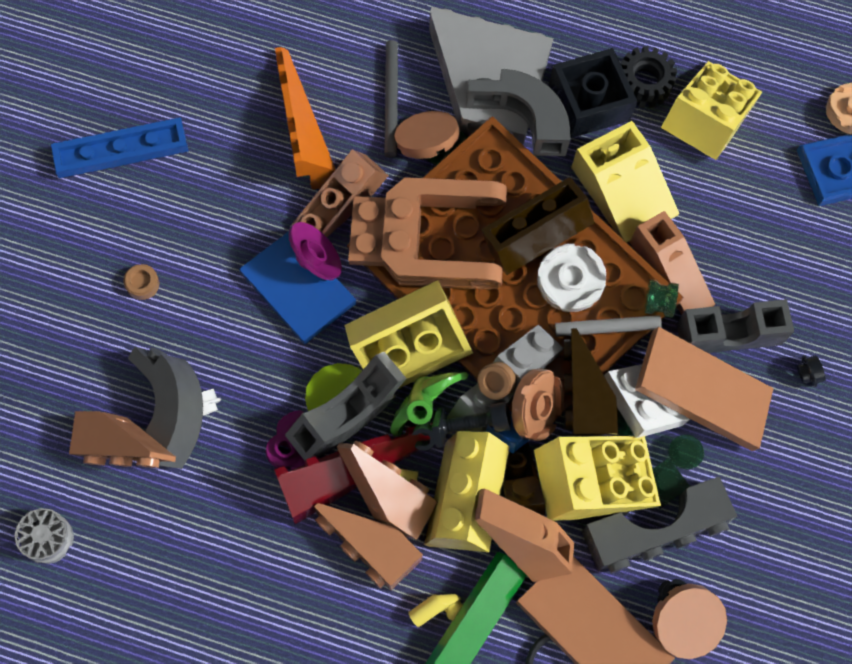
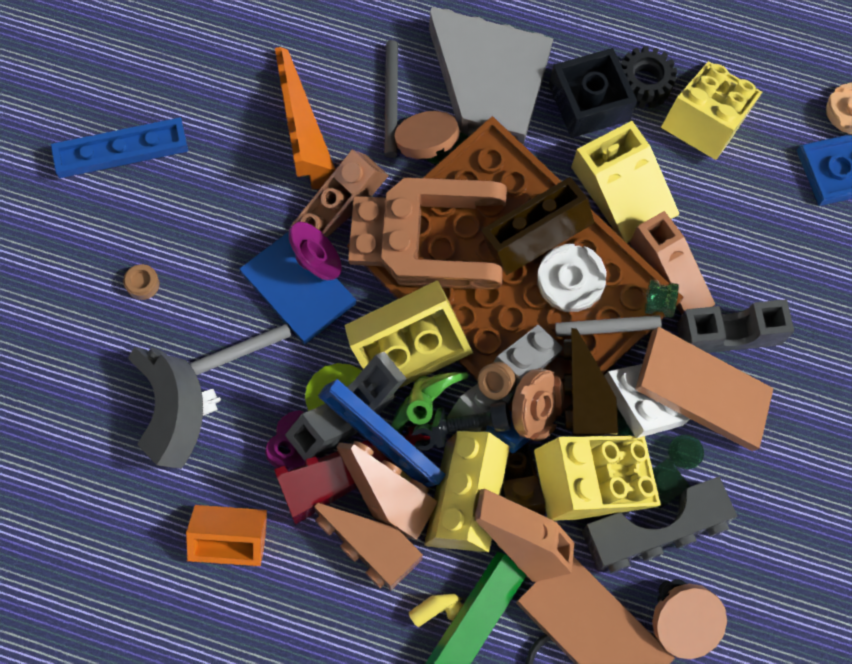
light grey wheel [14,508,74,564] -> none
nougat slope [69,411,176,468] -> none
dark grey arch [466,69,570,156] -> none
black plate [797,355,826,387] -> none
none -> orange brick [186,505,267,566]
none -> light grey bar [190,324,291,375]
none -> blue tile [318,379,446,488]

